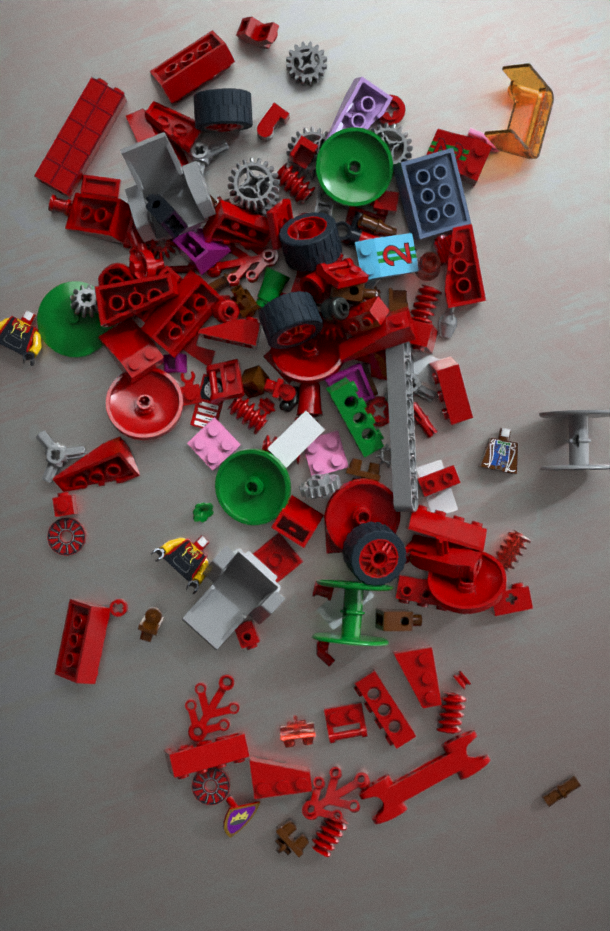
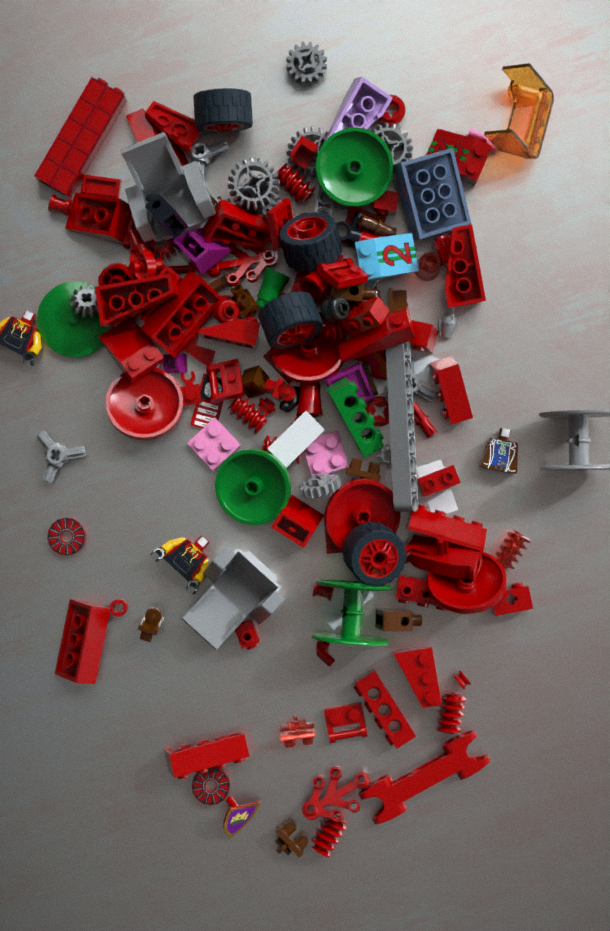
red brick [52,492,78,517] -> none
red wedge [53,436,140,492] -> none
red slope [149,30,235,103] -> none
red plant [185,674,240,742] -> none
green plant [192,502,214,522] -> none
red brick [236,16,279,49] -> none
red wedge [249,756,312,799] -> none
red plate [253,532,303,583] -> none
red leg [257,102,290,141] -> none
red piece [410,285,442,324] -> none
reddish brown pin [542,776,581,807] -> none

